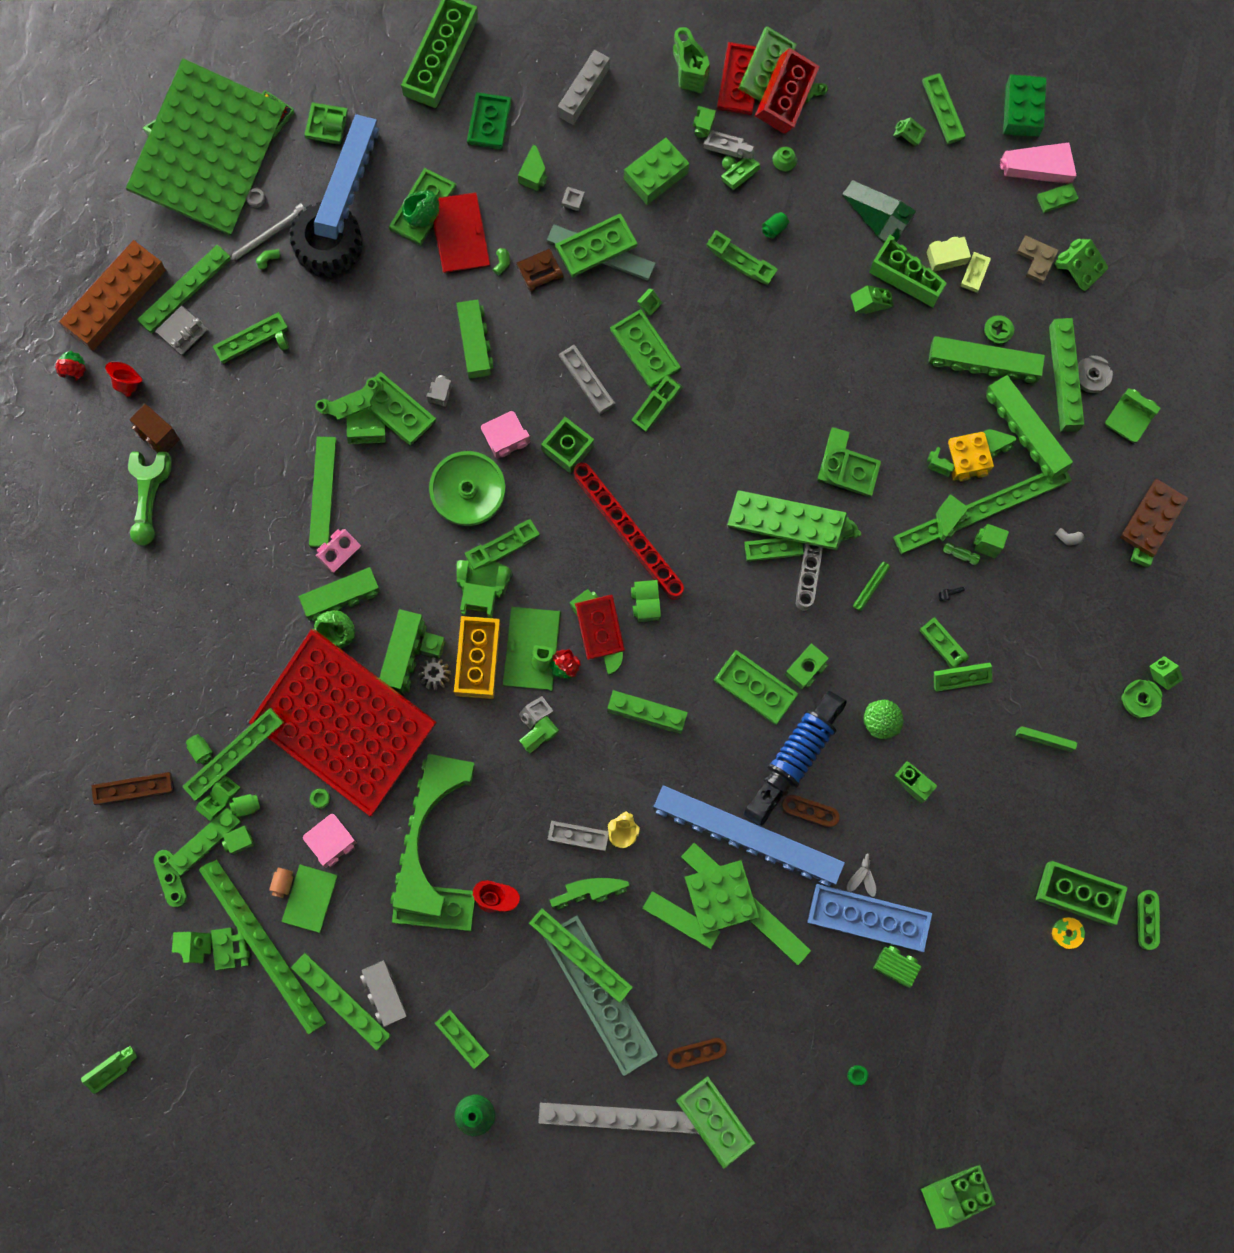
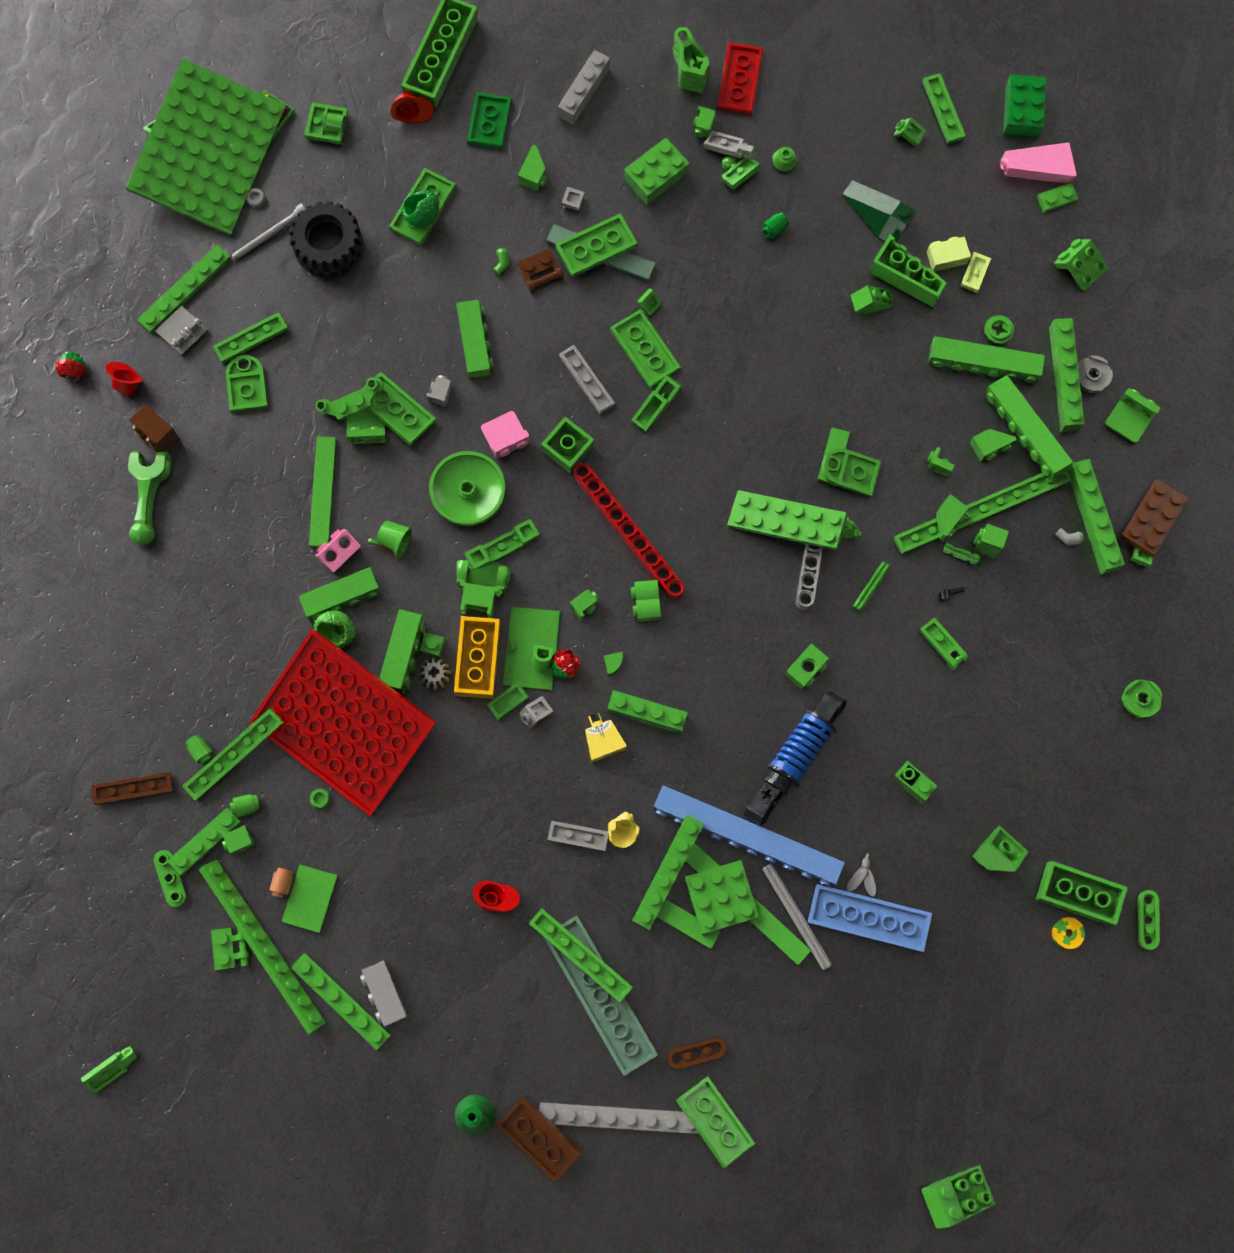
dark orange brick [59,240,166,352] -> none
bright green brick [172,932,212,964] -> none
bright green slope [195,776,241,821] -> none
bright green arm [256,249,281,269] -> none
bright green tile [275,331,289,351] -> none
bright pink bracket [303,814,357,868] -> none
medium blue brick [314,114,379,239] -> none
bright green arch [390,754,475,919] -> none
bright green plate [392,885,475,931] -> none
red container [434,193,490,273] -> none
bright green plate [435,1010,490,1069] -> none
bright green piece [519,716,560,754] -> none
bright green slope [550,878,629,910] -> none
red tile [575,594,625,660] -> none
bright green slope [706,230,778,285] -> none
bright green tile [714,650,798,725] -> none
bright green tile [739,26,797,102] -> none
bright green plate [744,538,804,562] -> none
red brick [755,48,820,134] -> none
reddish brown plate [782,795,840,828] -> none
bright green arm [805,83,828,102] -> none
green tile [847,1065,868,1086] -> none
bright green hair [864,699,904,739] -> none
bright green brick [873,946,921,988] -> none
bright green plate [934,663,992,691] -> none
yellow bracket [948,432,994,481] -> none
bright green tile [1015,726,1077,752] -> none
dark tan plate [1017,235,1059,284] -> none
bright green brick [1149,656,1183,690] -> none
none -> bright green tile [226,355,268,413]
none -> bright green hat [368,520,412,558]
none -> red piece [390,93,434,123]
none -> bright green tile [487,682,529,720]
none -> reddish brown plate [496,1095,582,1182]
none -> light yellow torso [585,713,627,762]
none -> bright green plate [632,815,704,930]
none -> light grey axle [763,864,832,970]
none -> bright green slope [973,825,1029,872]
none -> bright green brick [1067,459,1125,575]

